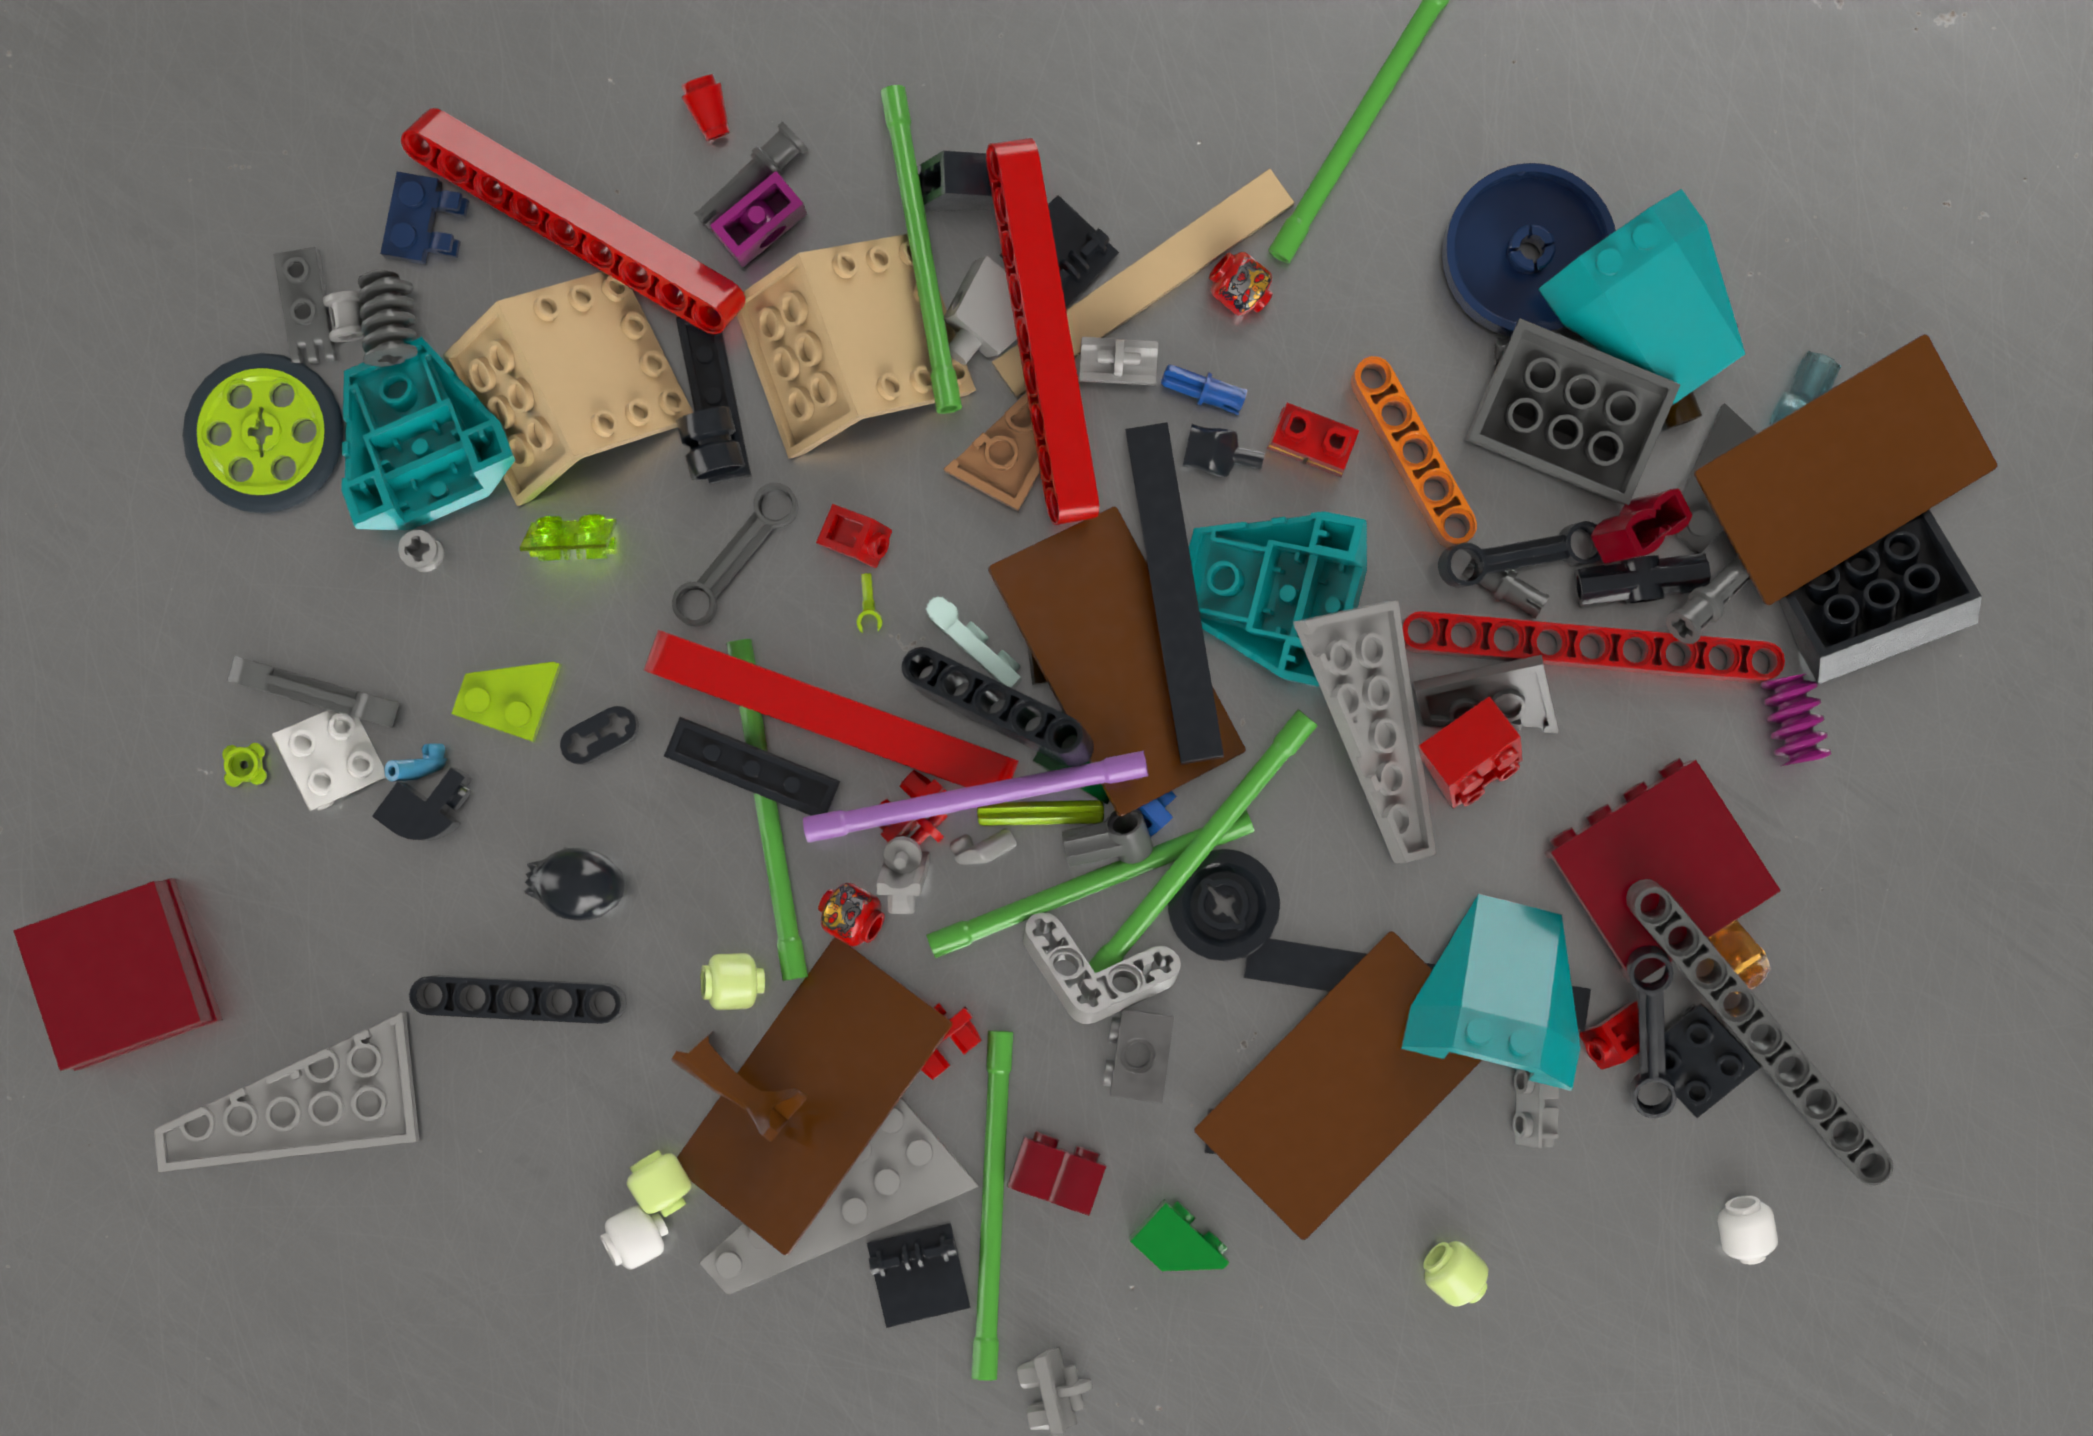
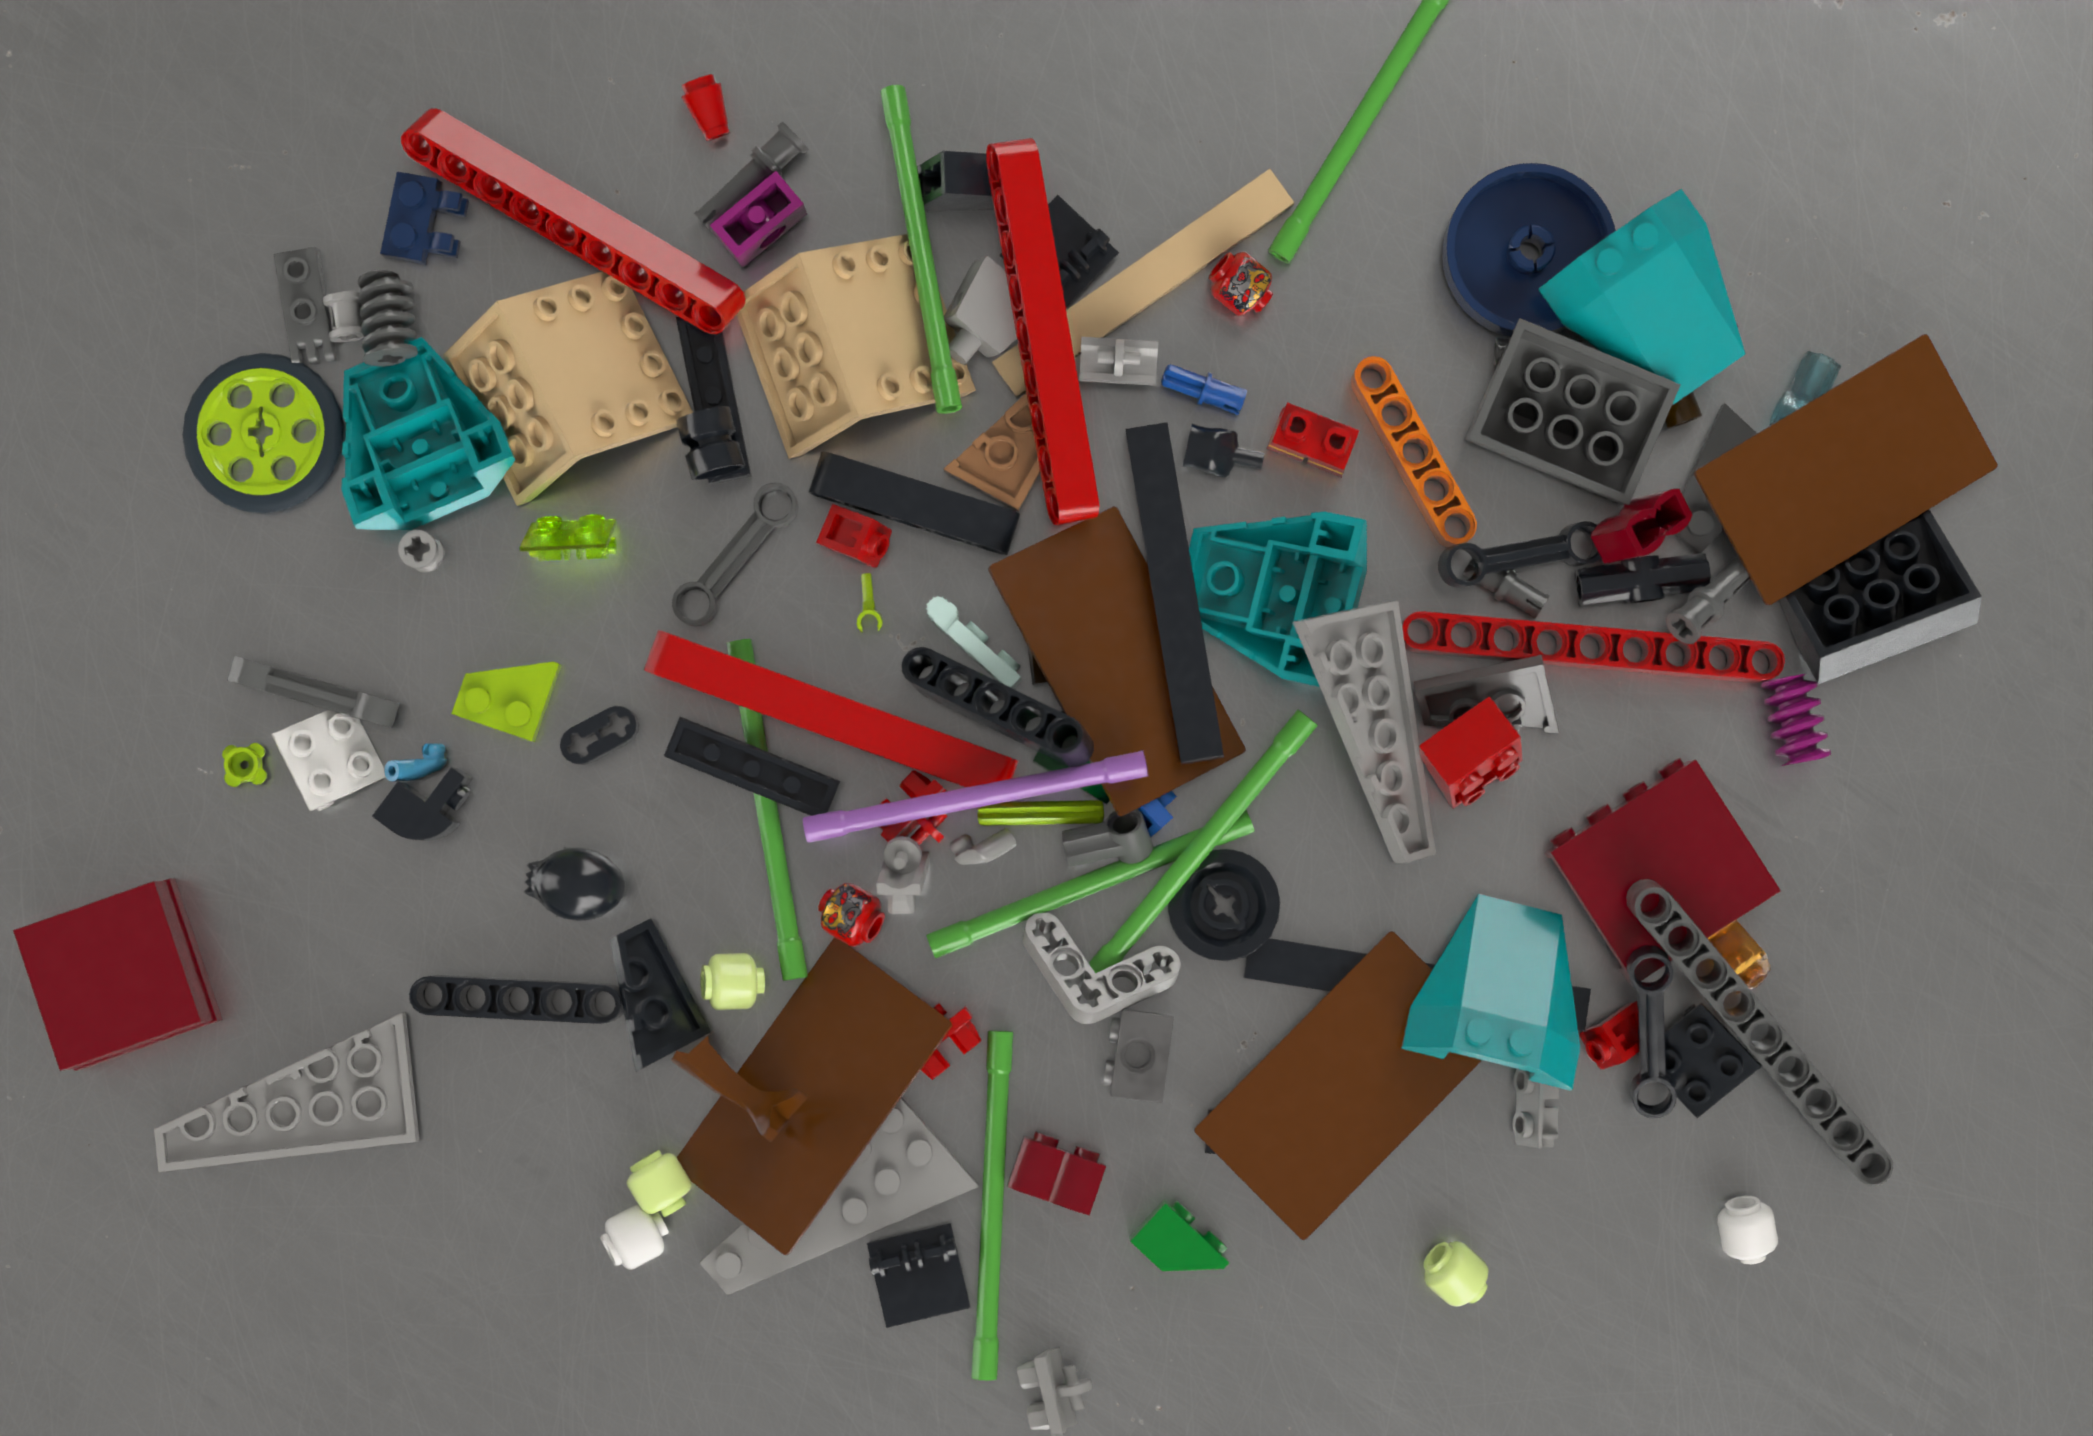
none -> black wing [610,918,711,1072]
none -> black beam [808,451,1020,555]

